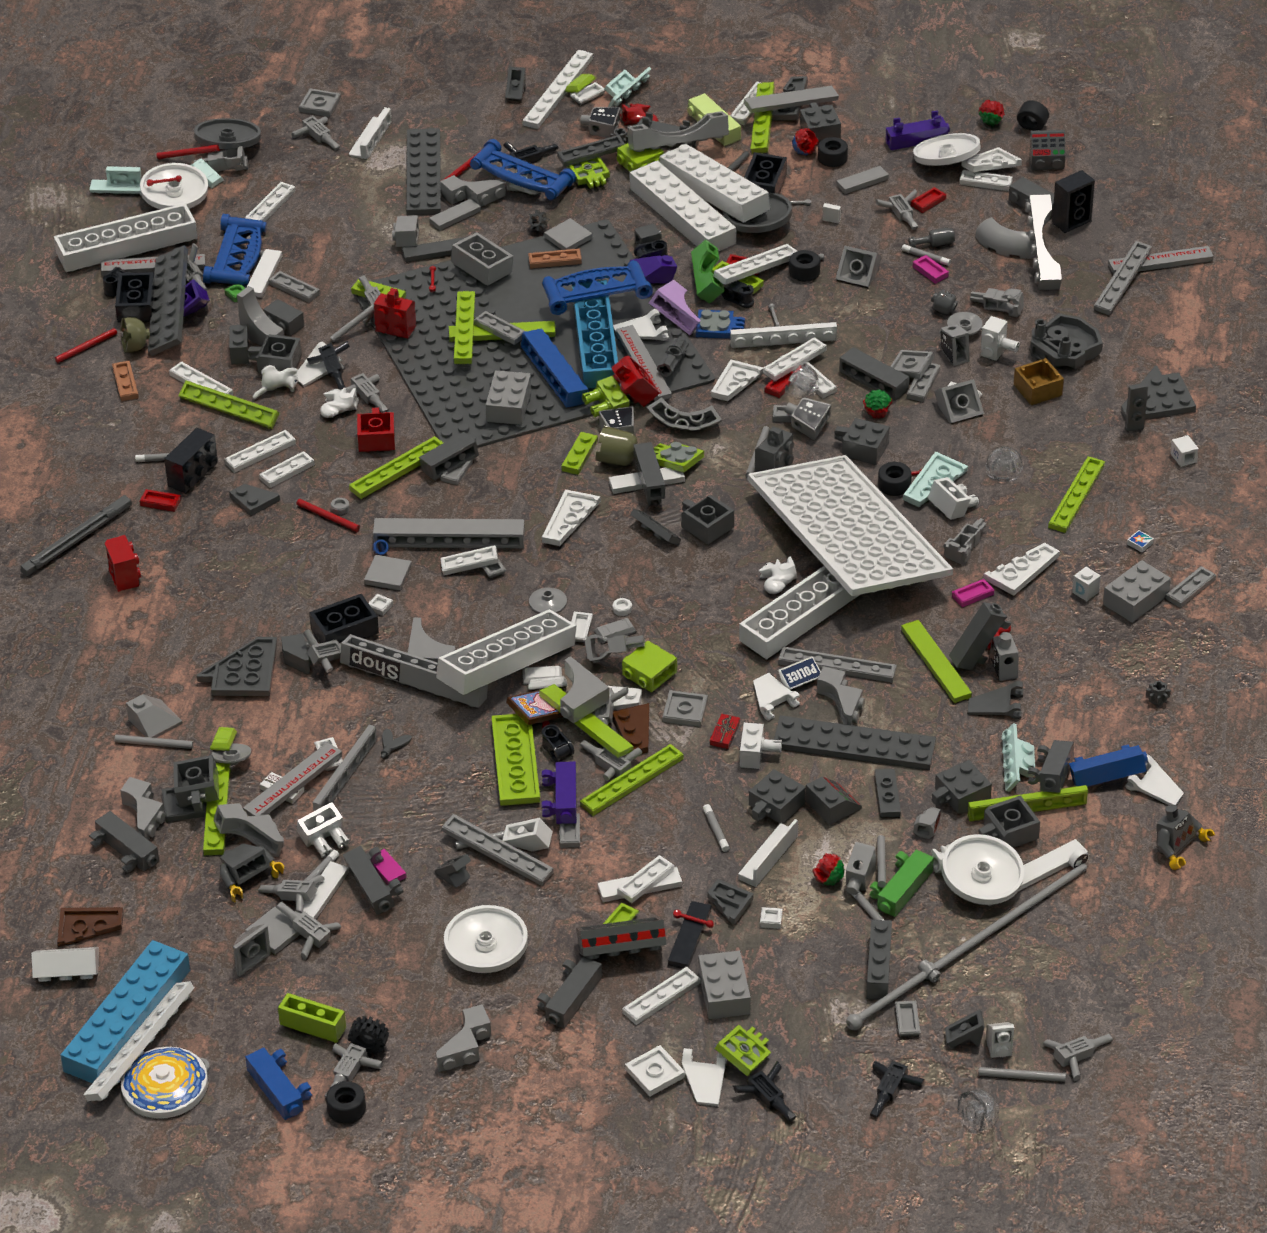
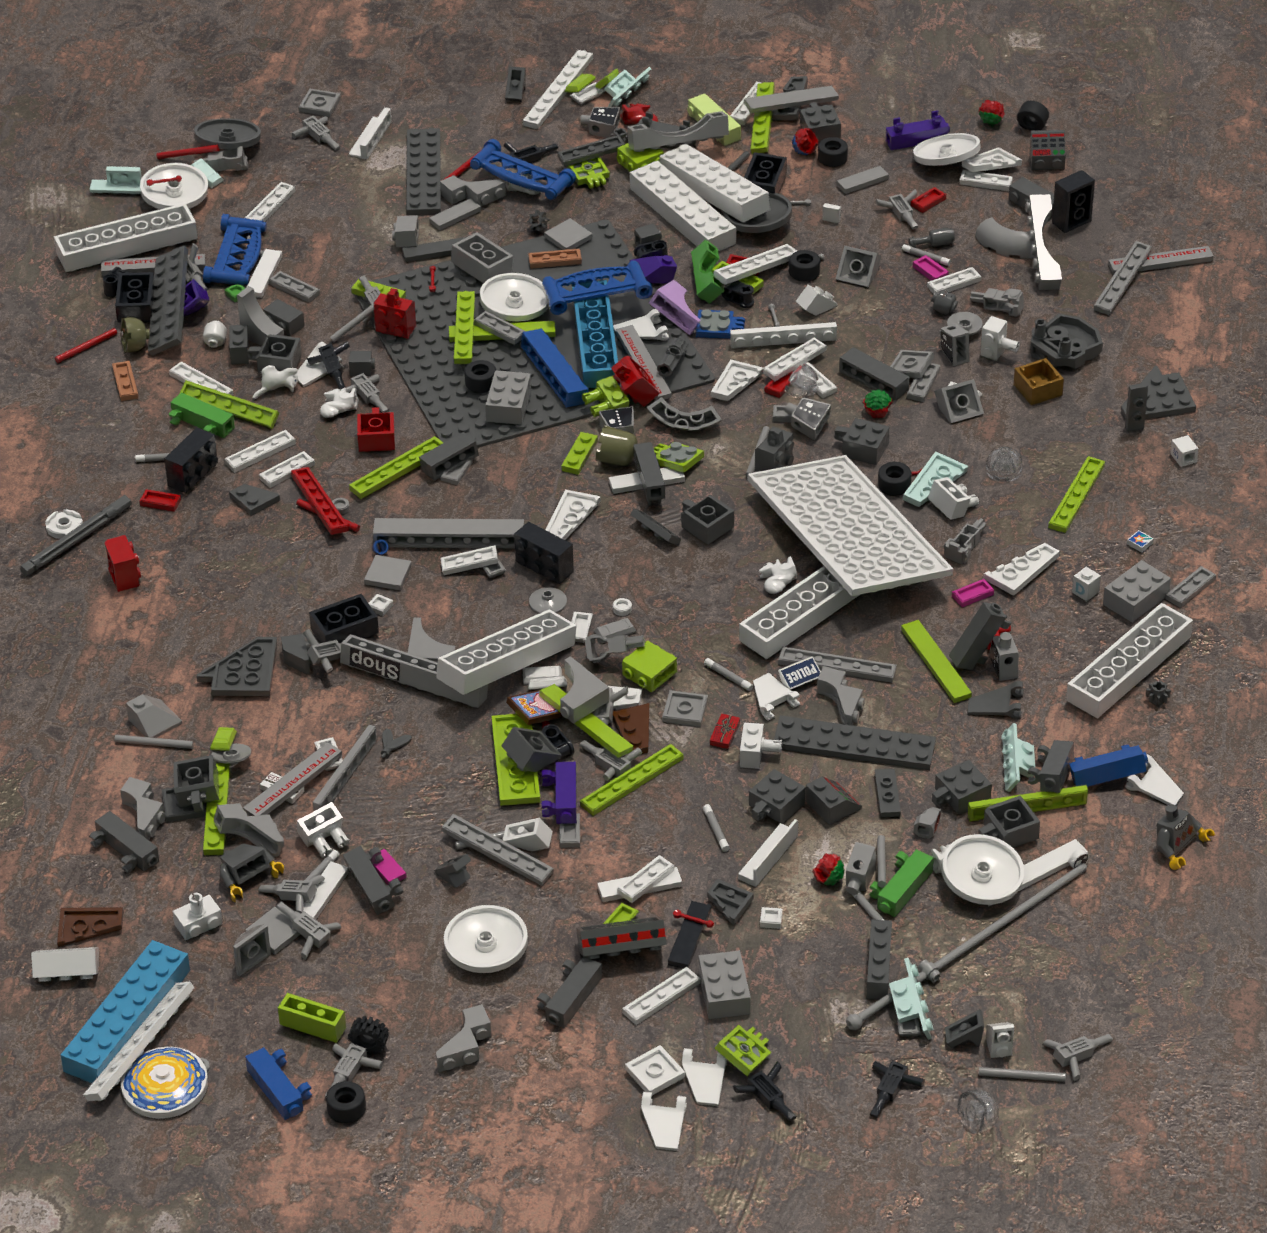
none -> white tile [46,509,83,539]
none -> bright green brick [169,392,235,438]
none -> white brick [173,893,223,940]
none -> white head [203,321,227,348]
none -> red tile [291,467,349,535]
none -> dark grey brick [349,351,375,376]
none -> black tyre [464,360,496,393]
none -> white dish [480,273,549,321]
none -> dark grey slope [502,727,562,772]
none -> black brick [514,521,574,584]
none -> lime tile [595,68,619,89]
none -> white flag [641,1092,687,1151]
none -> light grey bar [704,658,753,691]
none -> white slope [796,285,838,316]
none -> light aqua bracket [889,958,934,1040]
none -> white tile [927,267,981,294]
none -> white brick [1066,603,1193,719]

